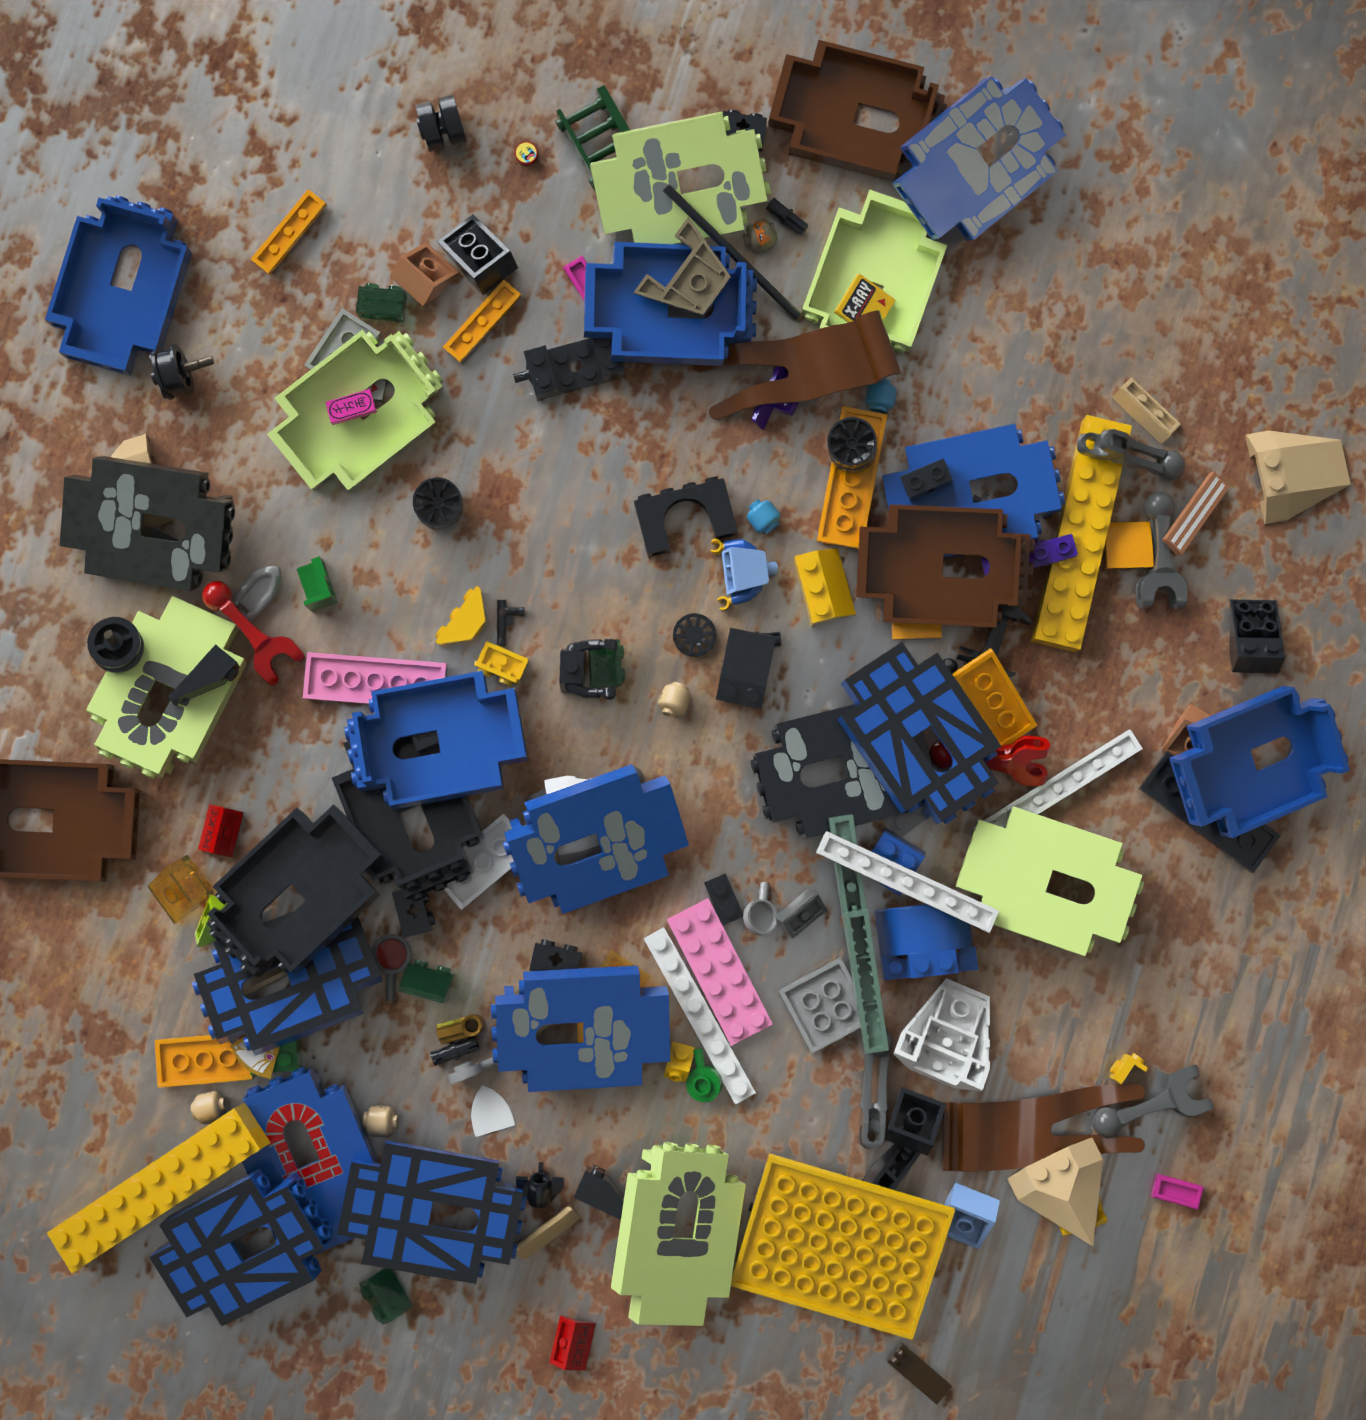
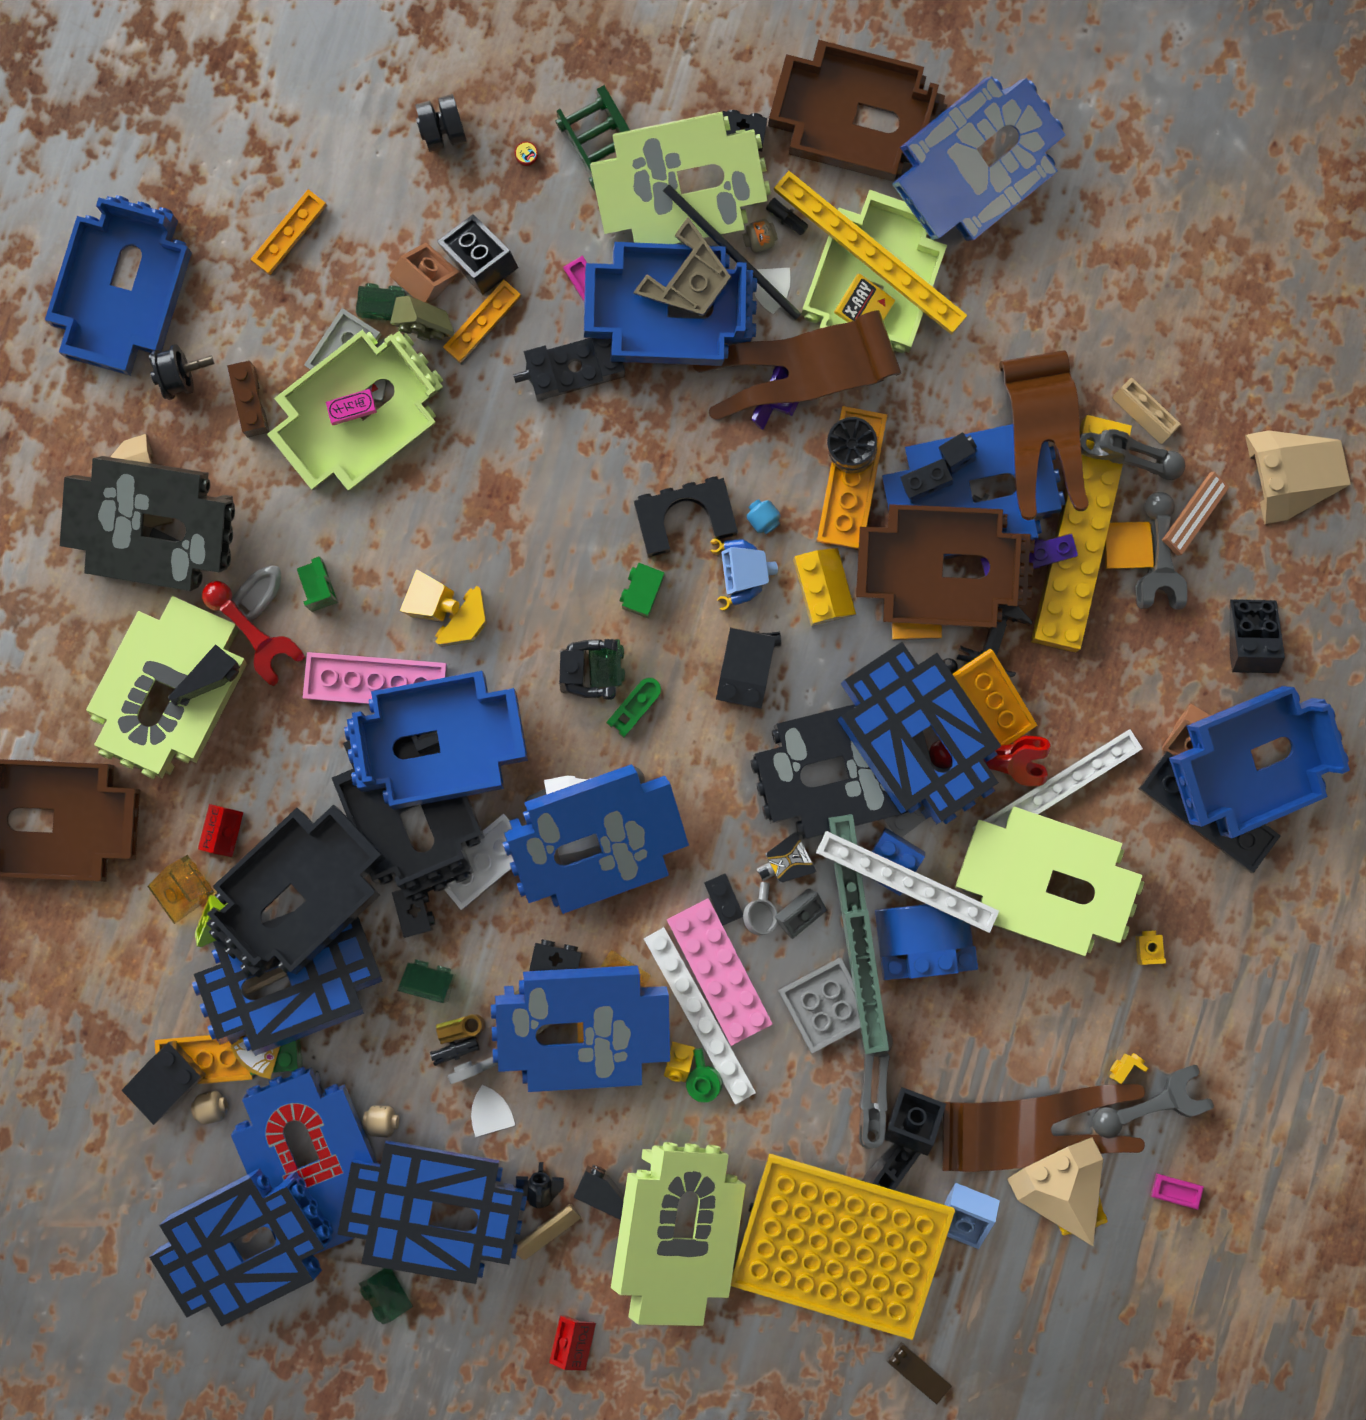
yellow brick [47,1102,270,1273] -> none
black wheel [87,617,144,673] -> none
piece [372,934,412,1001] -> none
black wheel [413,477,463,530] -> none
yellow bracket [474,641,529,687] -> none
black hose [497,600,525,647] -> none
tan head [658,682,692,718] -> none
black wheel [673,613,716,657] -> none
dark azure head [865,379,897,414] -> none
white wedge [893,978,990,1091] -> none
none -> black slope [121,1041,206,1125]
none -> reddish brown arch [227,360,270,438]
none -> olive slope [390,296,454,341]
none -> torso [400,570,460,622]
none -> green plate [606,678,661,738]
none -> green brick [620,563,665,618]
none -> white sticker [754,267,790,314]
none -> black torso [757,832,817,883]
none -> yellow plate [774,170,967,335]
none -> black brick [939,432,978,474]
none -> reddish brown flag [999,350,1089,520]
none -> yellow brick [1135,930,1166,965]

